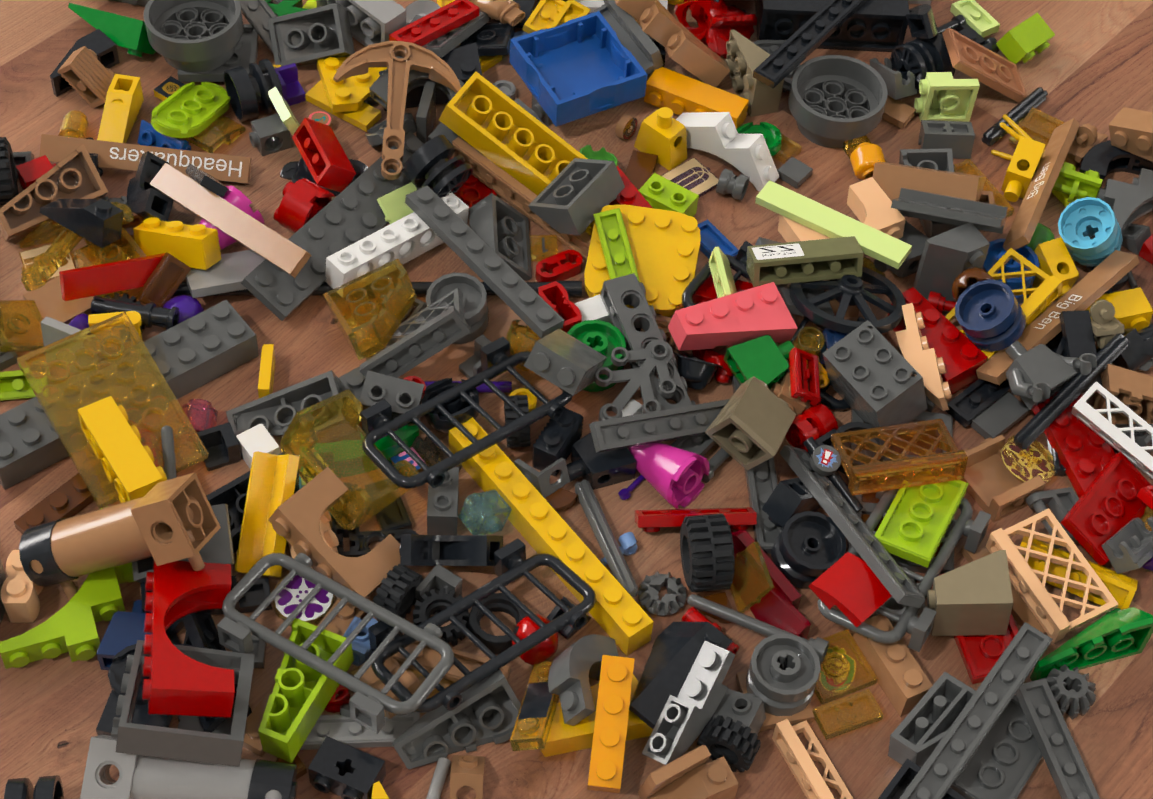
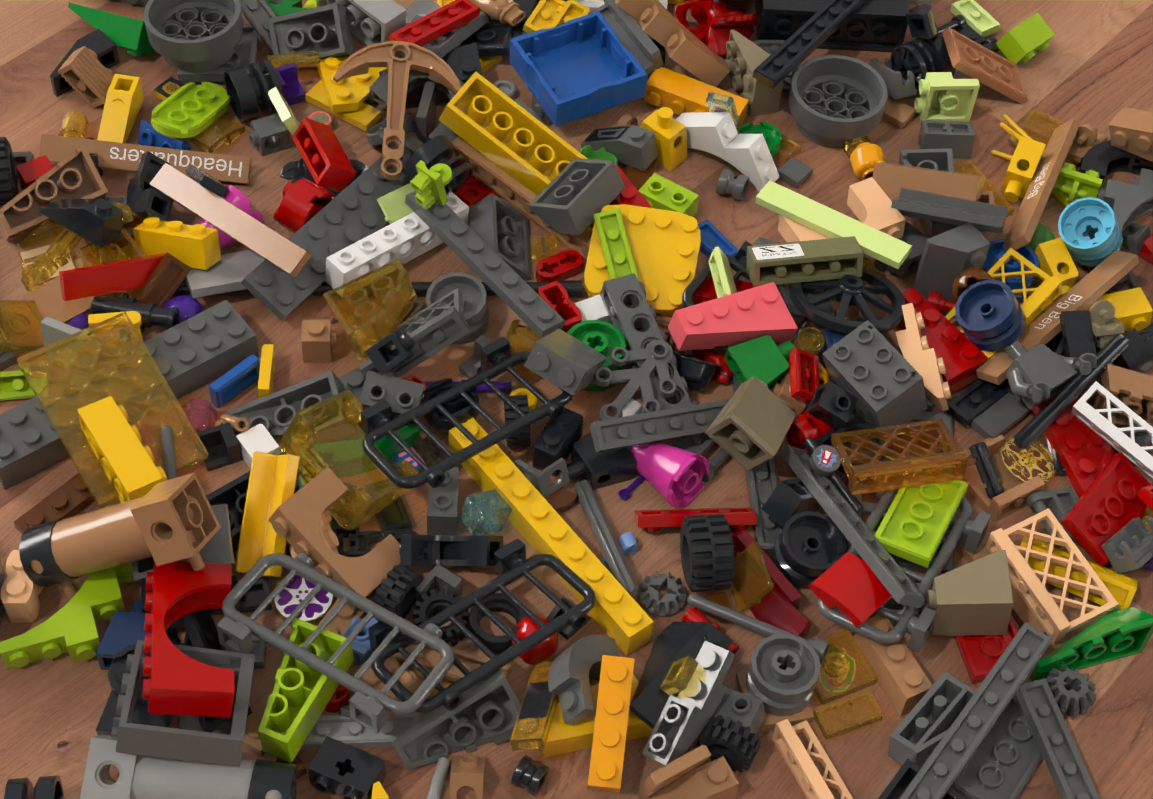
piece [661,157,719,198] -> none
black axle [982,87,1048,146] -> none
none -> blue tile [209,354,260,408]
none -> medium nougat arm [214,414,249,433]
none -> clear yellow pin [267,51,320,69]
none -> medium nougat brick [301,320,337,363]
none -> black brick [365,330,415,375]
none -> lime hips [410,160,453,210]
none -> black wheel [511,755,549,796]
none -> dark grey slope [581,125,658,171]
none -> clear yellow tile [660,656,699,696]
none -> clear light blue tile [706,92,739,127]
none -> black brick [806,381,858,429]
none -> black axle [969,442,1004,499]

